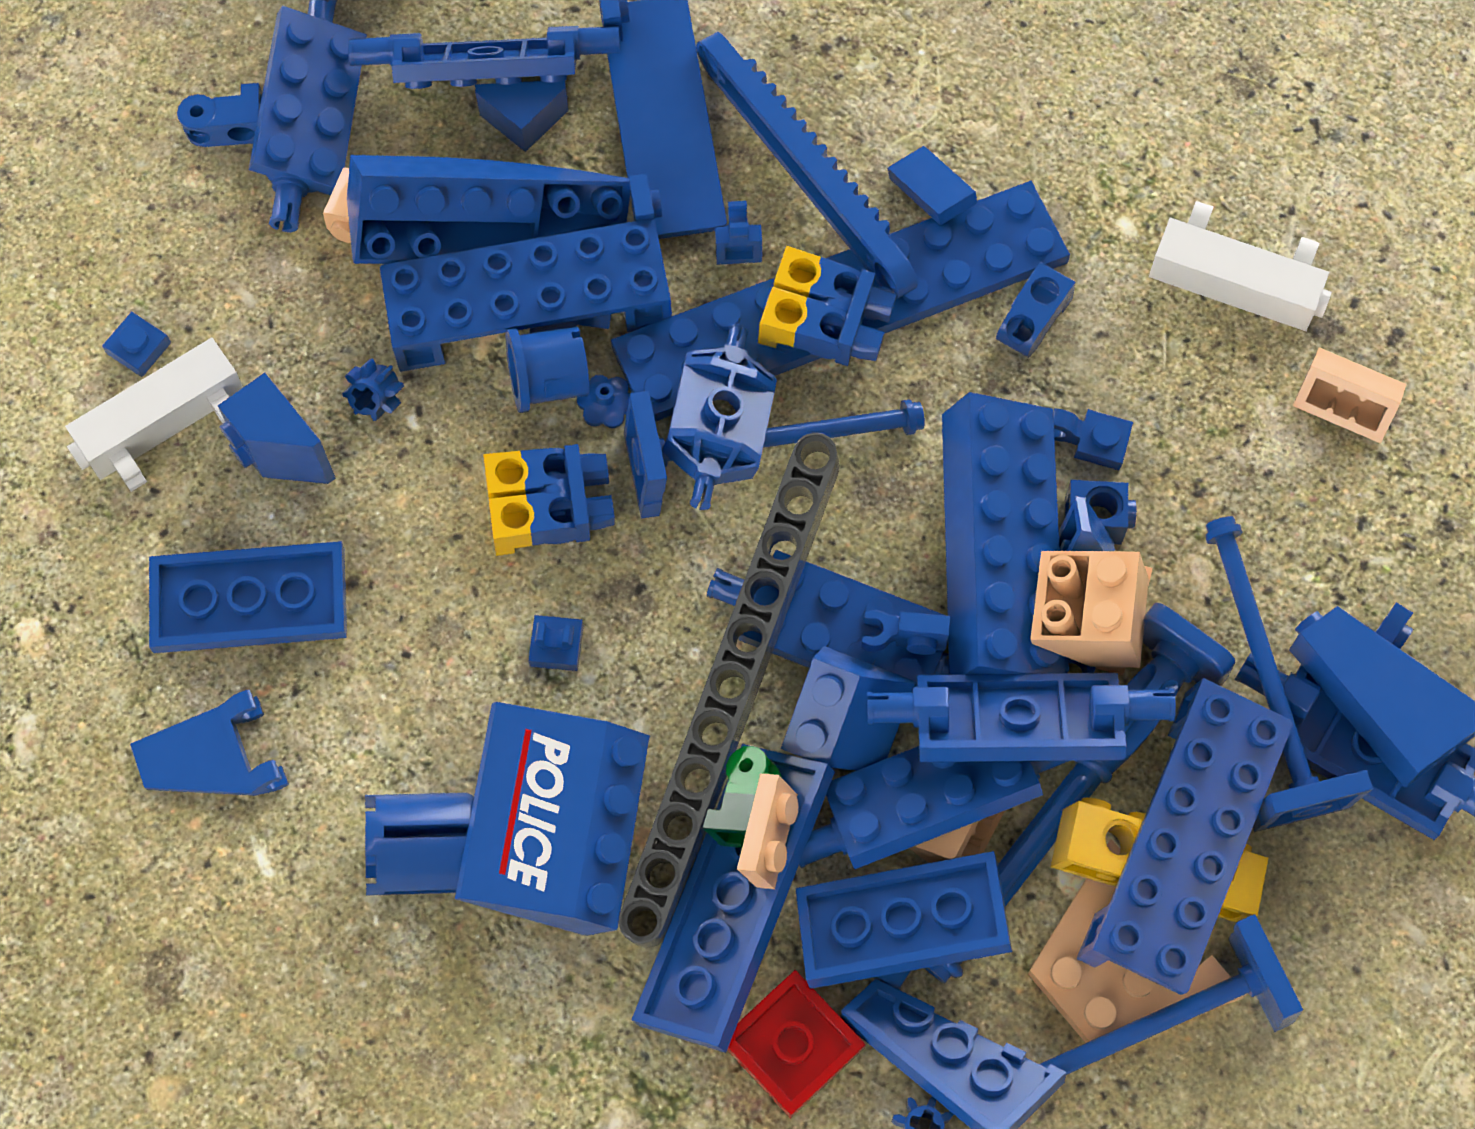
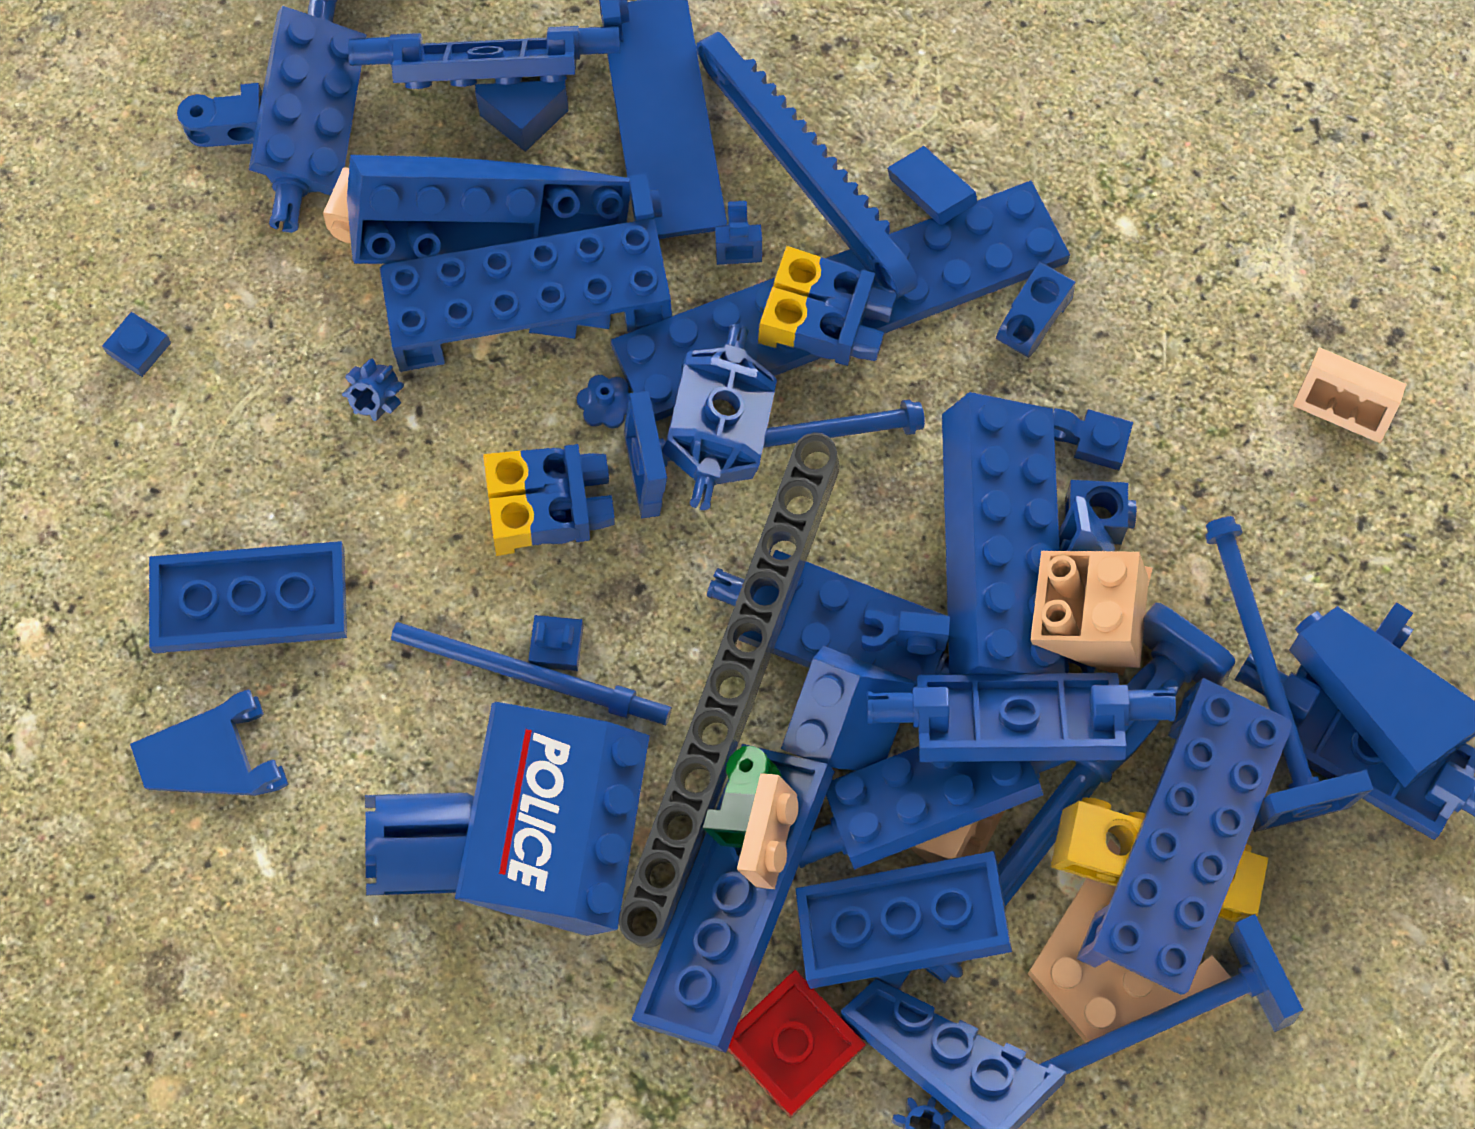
white brick [65,338,243,492] -> none
blue slope [217,373,336,484] -> none
blue piece [505,326,589,413] -> none
white brick [1149,201,1332,331] -> none
none -> blue bar [391,622,672,726]

